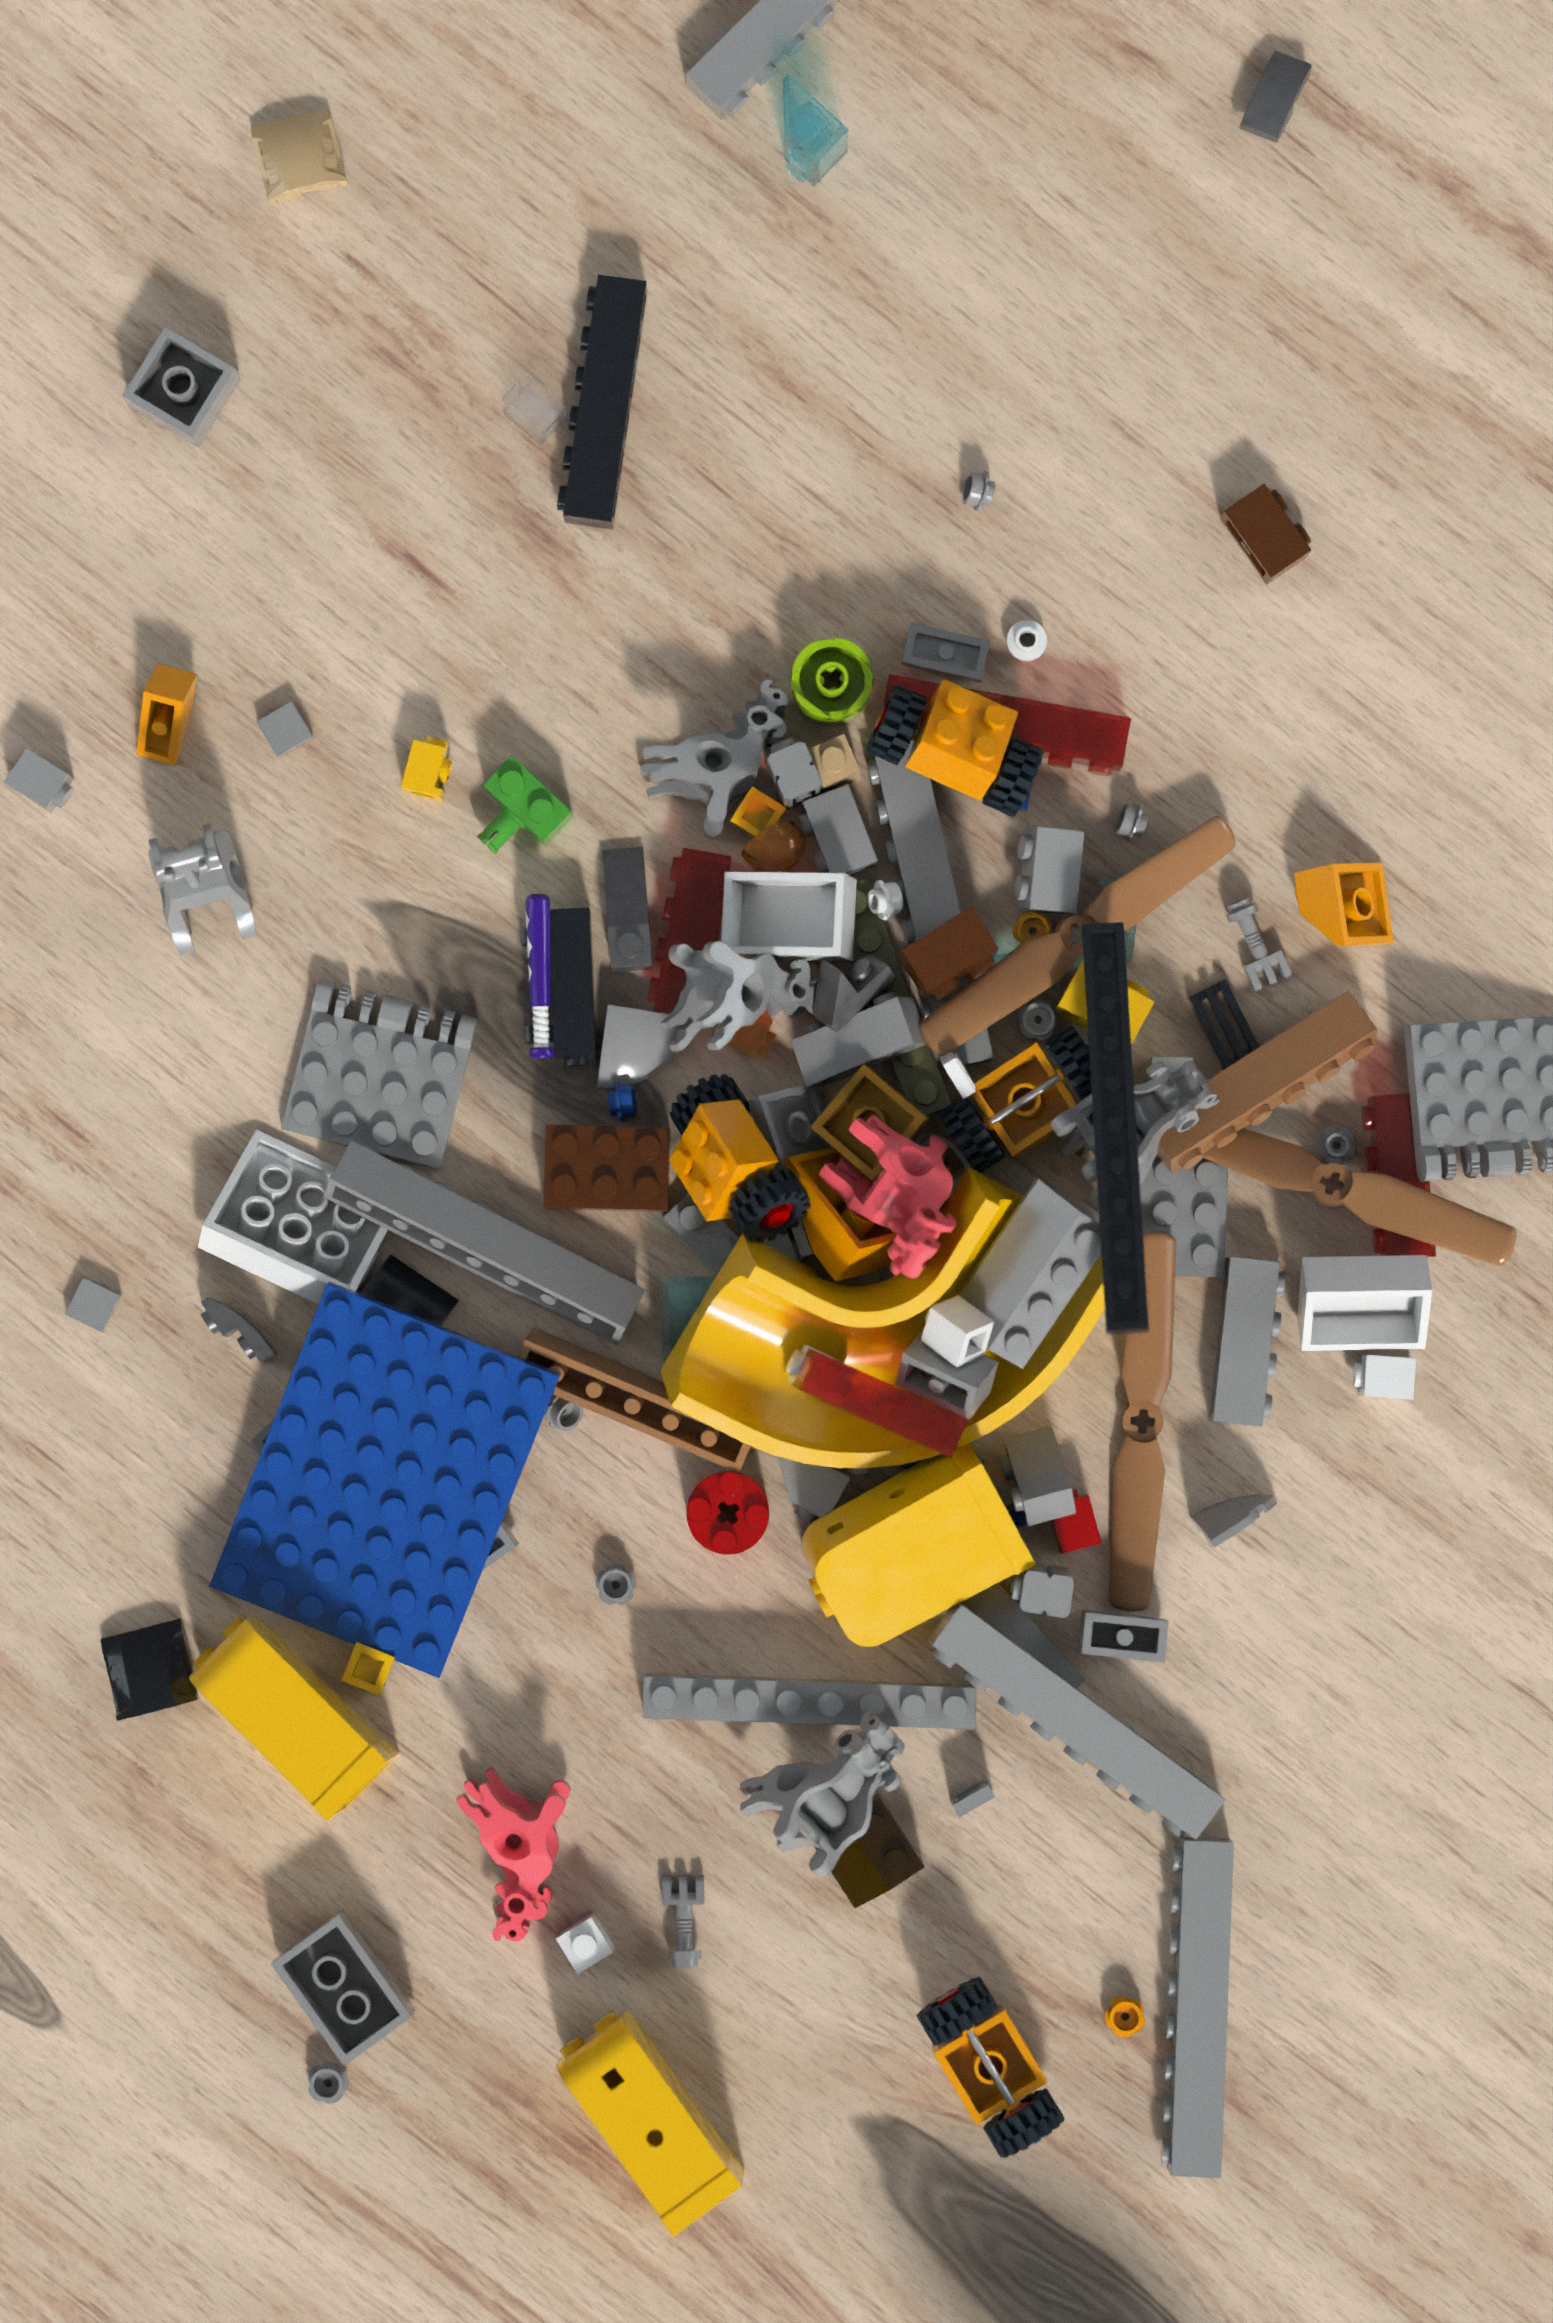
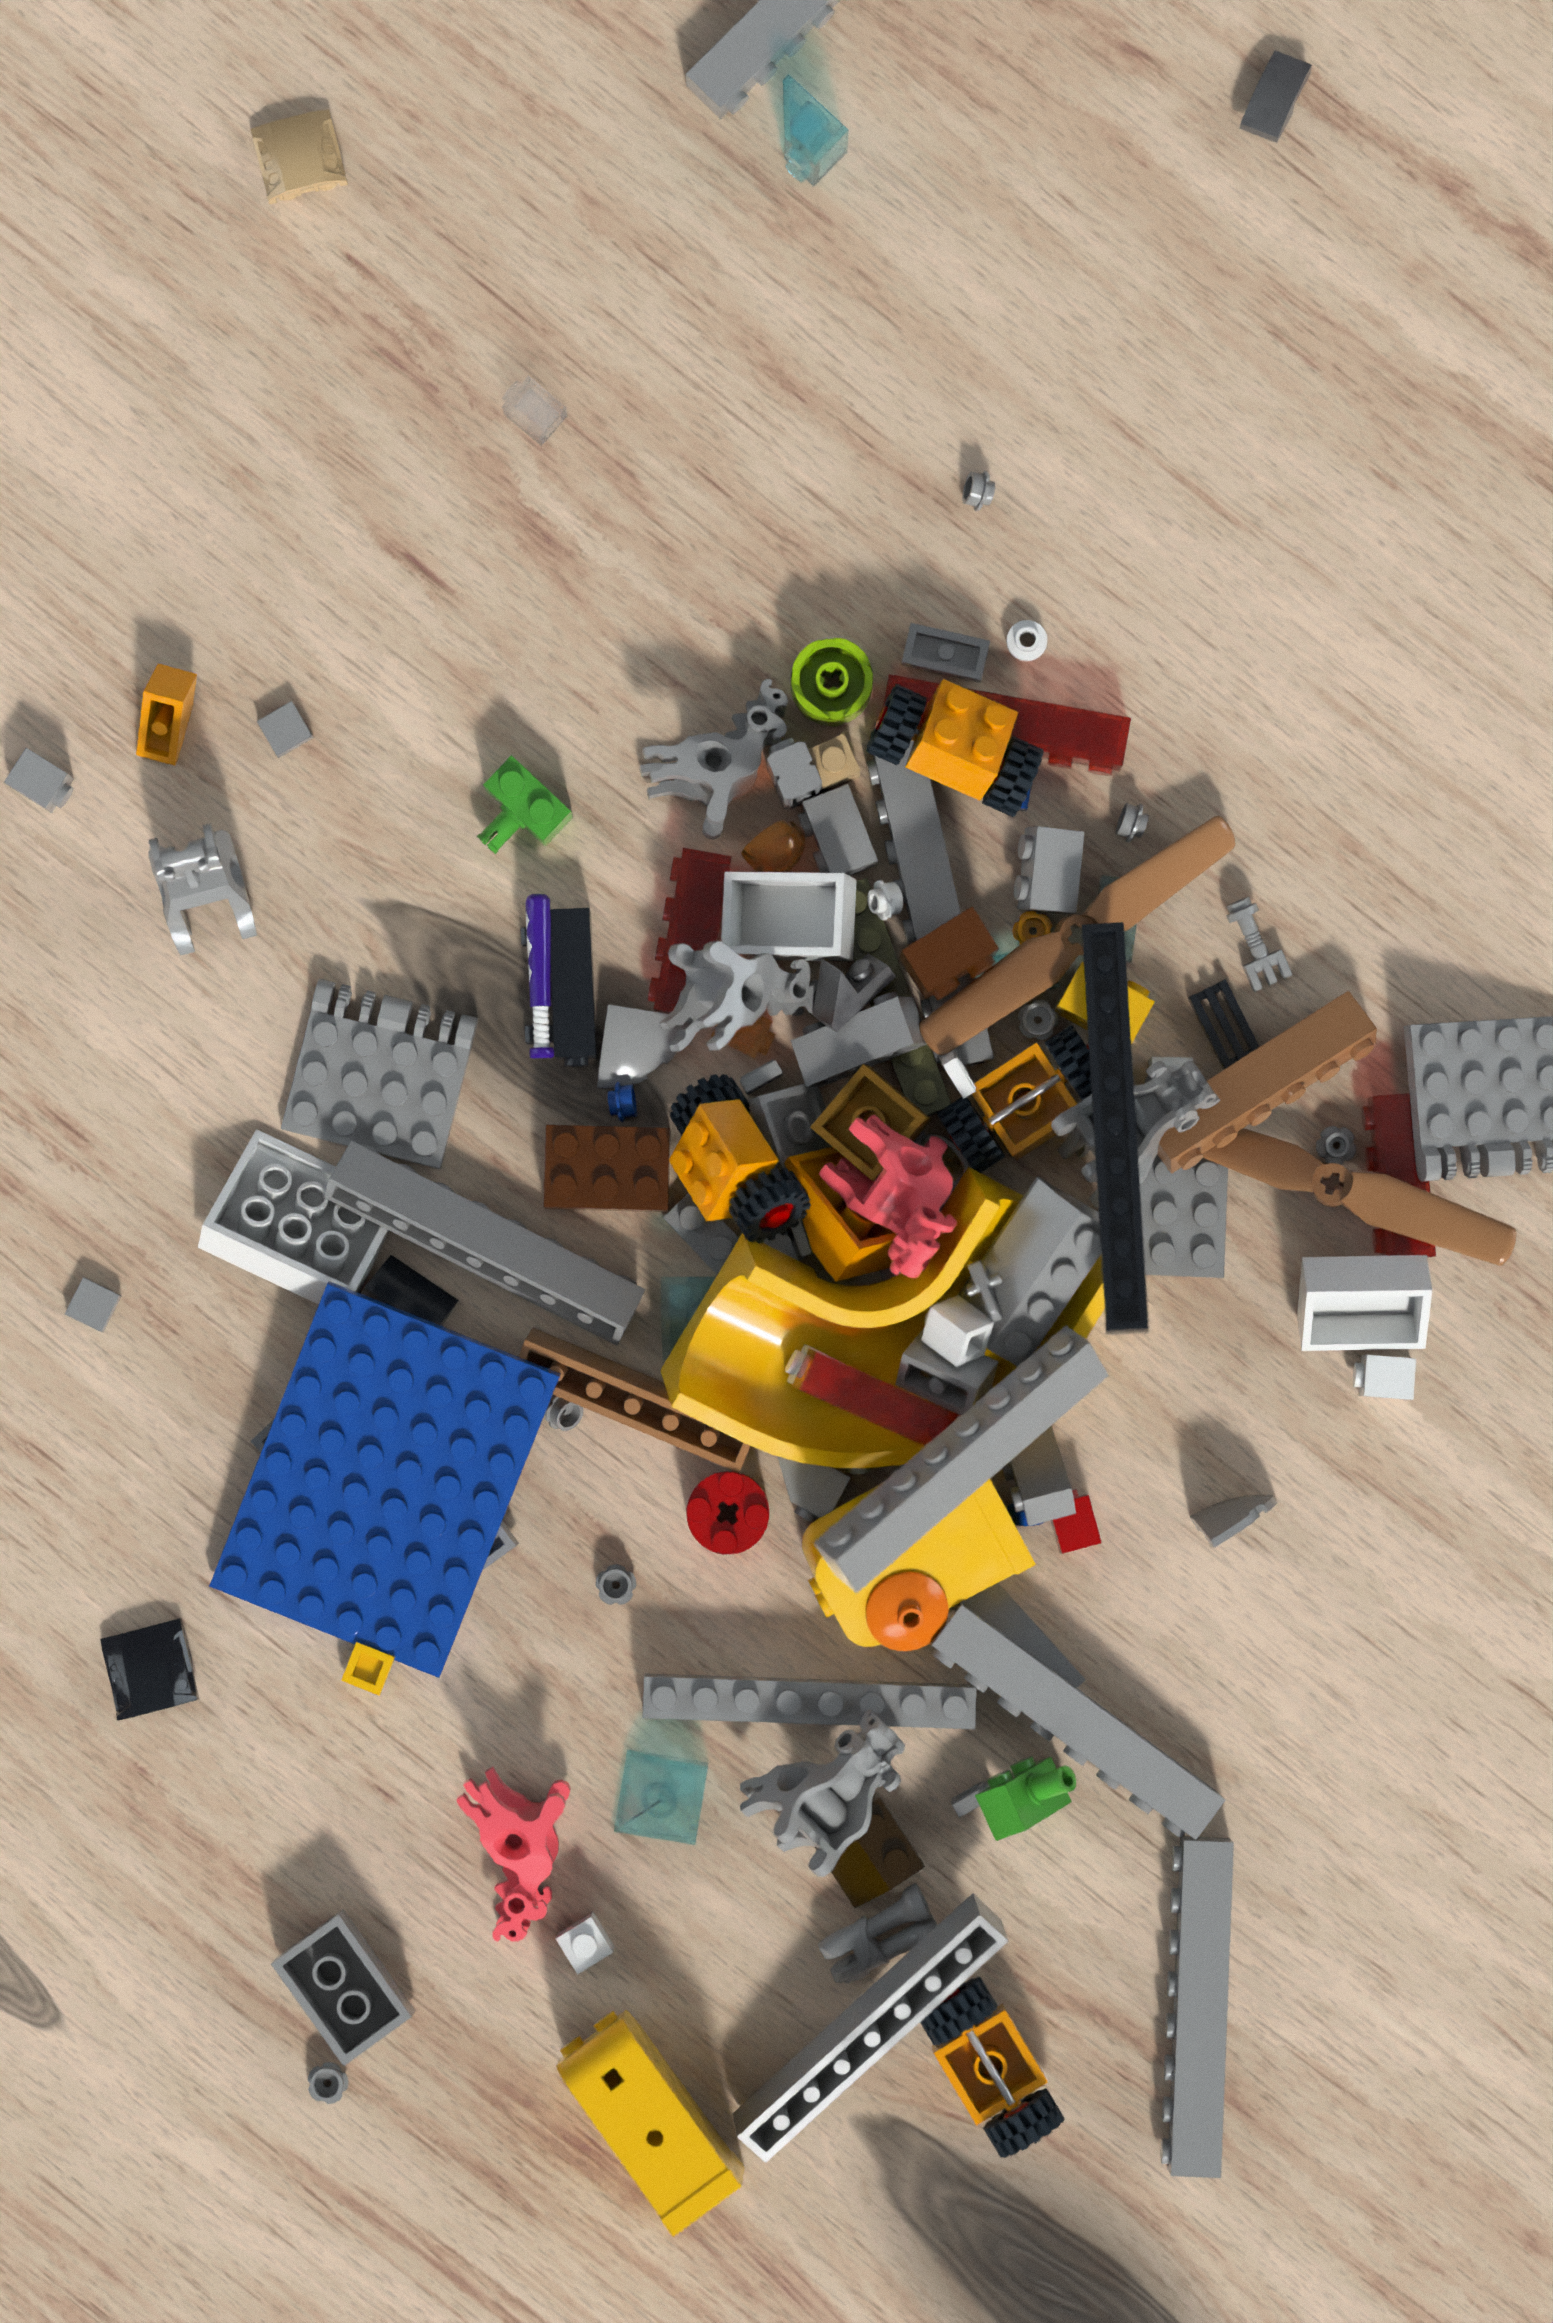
light grey brick [122,327,240,448] -> none
yellow piece [189,1616,399,1822] -> none
flat silver slope [201,1297,277,1362] -> none
yellow brick [401,736,453,802] -> none
black brick [557,274,648,530] -> none
flat silver slope [602,847,654,973] -> none
light grey hinge [662,1875,705,1968] -> none
yellow plate [730,786,787,844] -> none
light grey brick [1009,1563,1074,1618] -> none
light grey brick [1078,1610,1169,1662] -> none
light orange plate [1104,1996,1145,2037] -> none
medium nougat piece [1109,1232,1176,1611] -> none
light grey brick [1209,1257,1286,1427] -> none
reddish brown brick [1220,483,1311,585] -> none
light orange slope [1294,863,1394,947] -> none
none -> clear light blue slope [614,1749,709,1845]
none -> light grey brick [733,1893,1008,2163]
none -> light grey tile [740,1059,783,1095]
none -> light grey brick [814,1326,1109,1593]
none -> light grey piece [818,1883,937,1983]
none -> orange dish [865,1572,949,1651]
none -> light grey piece [965,1260,1003,1322]
none -> bright green brick [975,1756,1077,1841]

